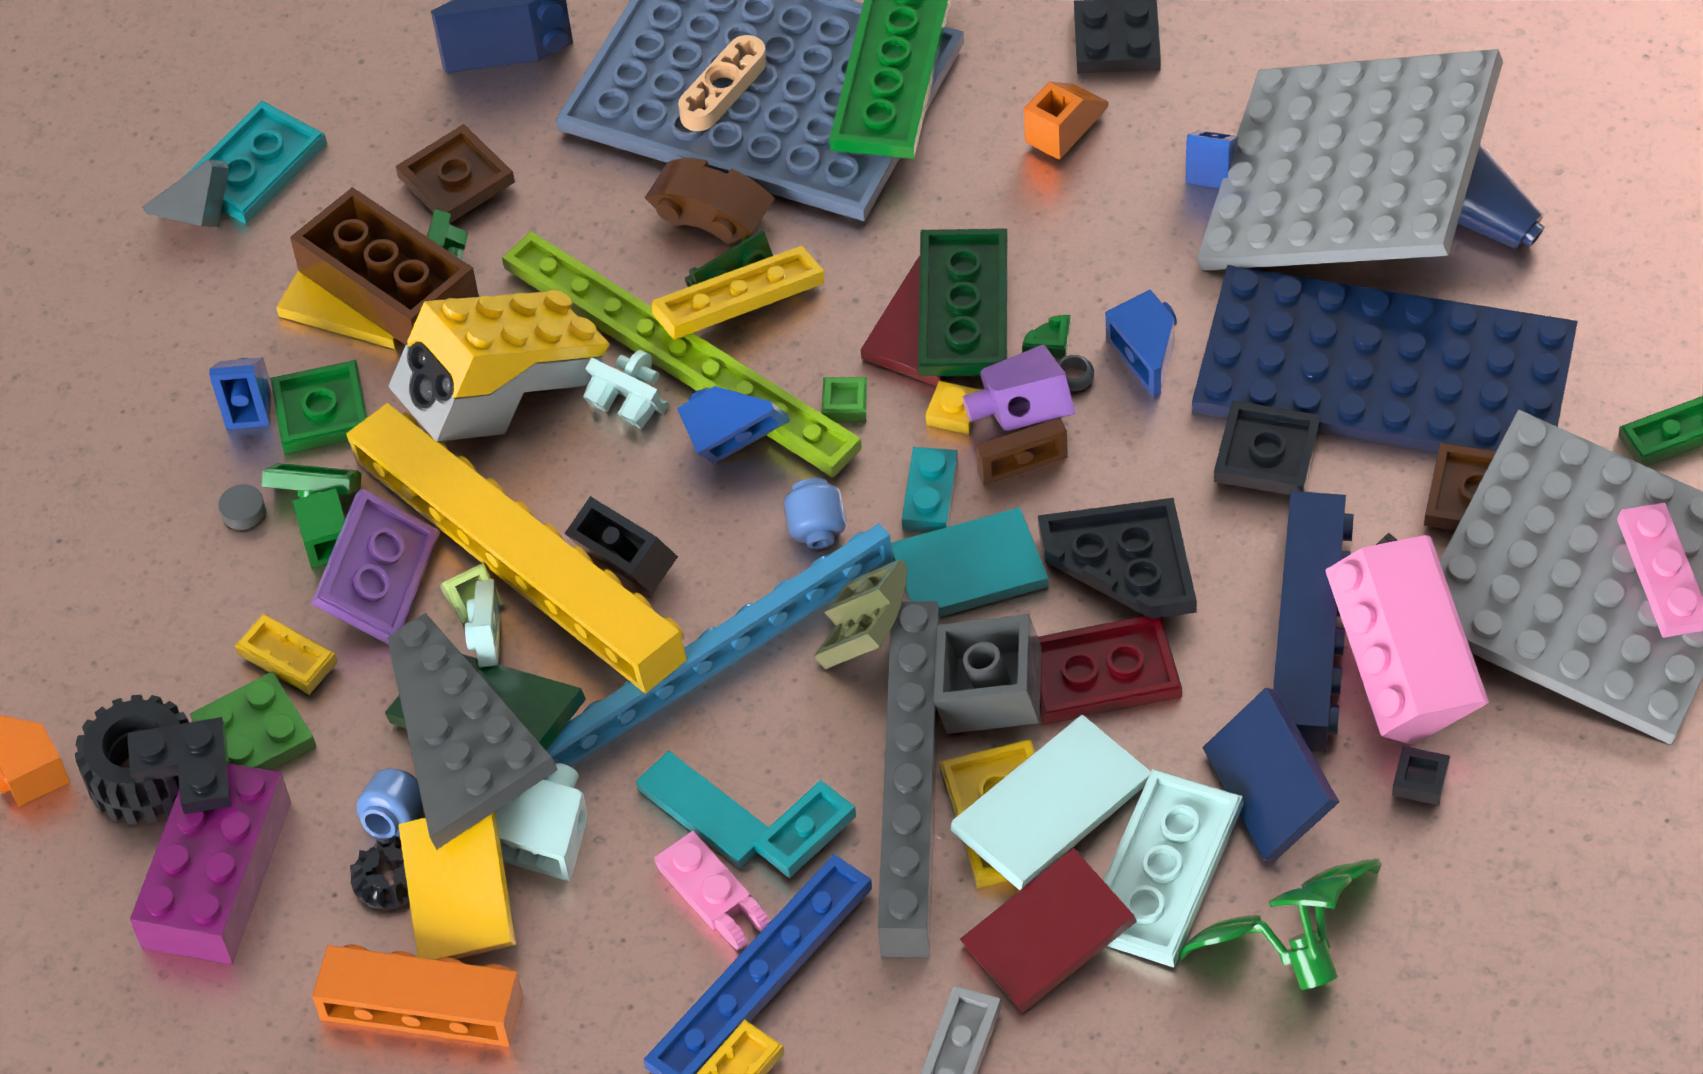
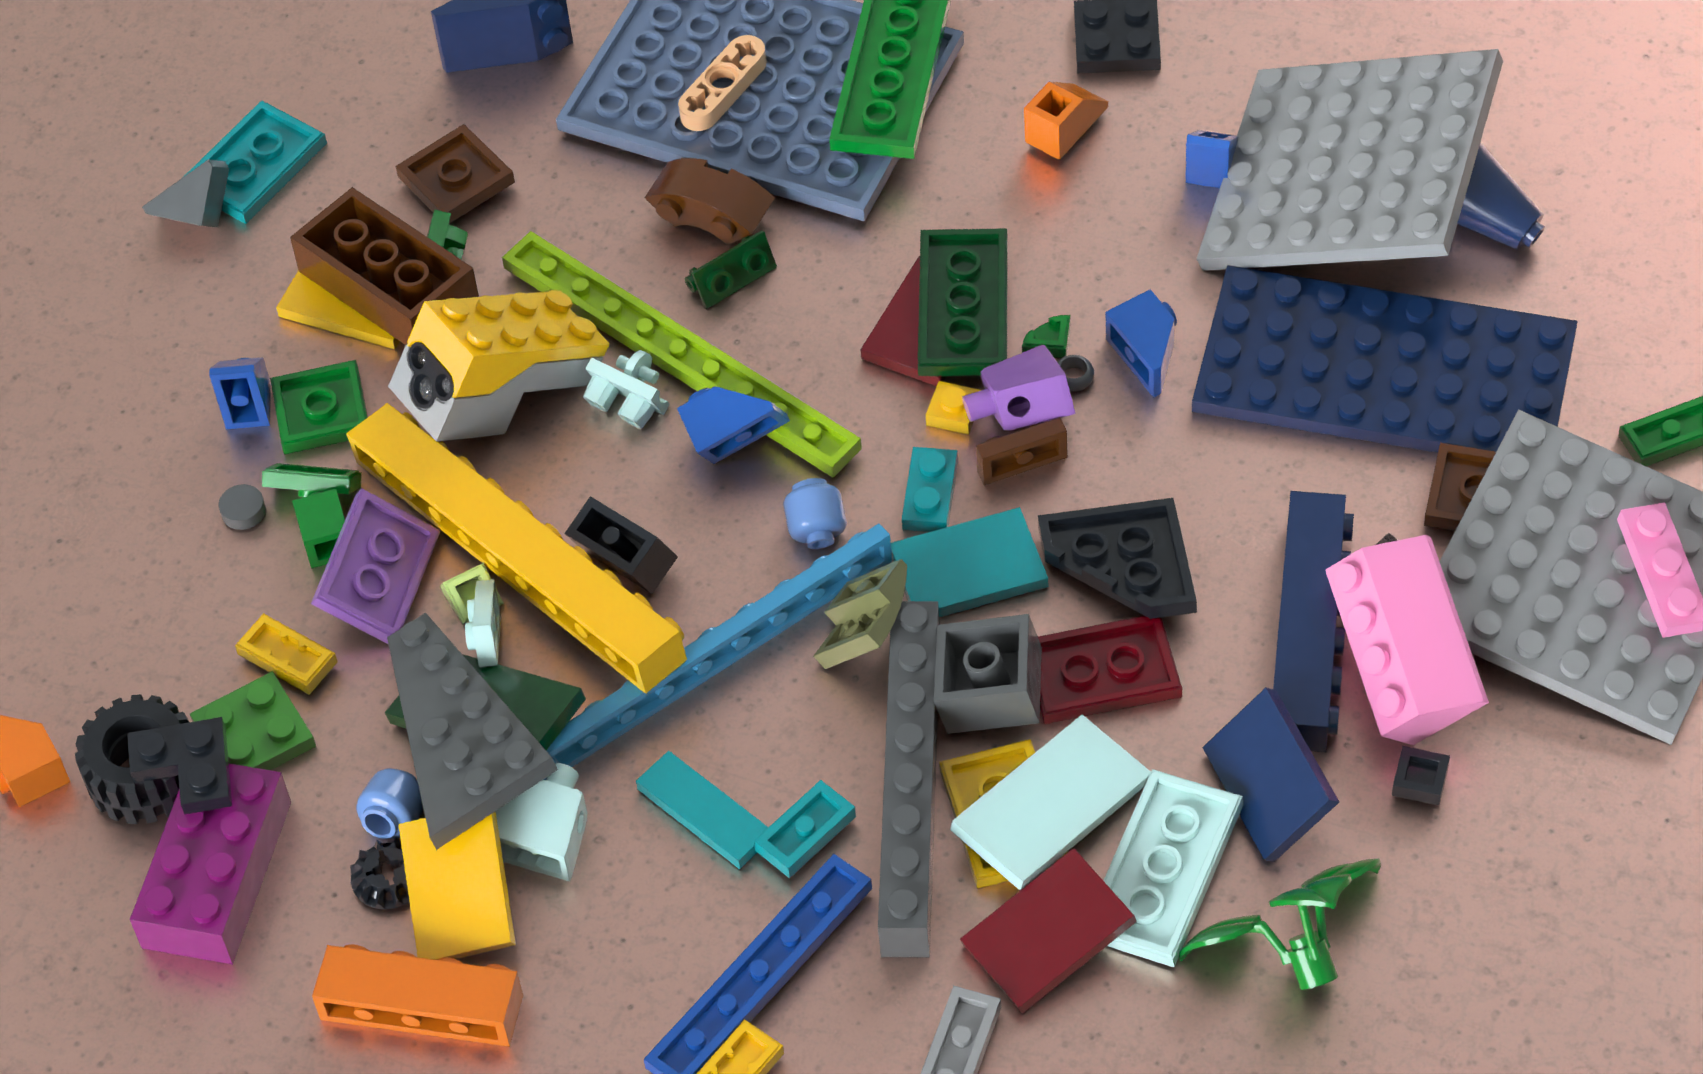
yellow plate [652,245,825,340] -> none
bright pink hinge [654,831,770,950] -> none
bright green tile [821,377,868,422] -> none
black plate [1214,400,1321,495] -> none

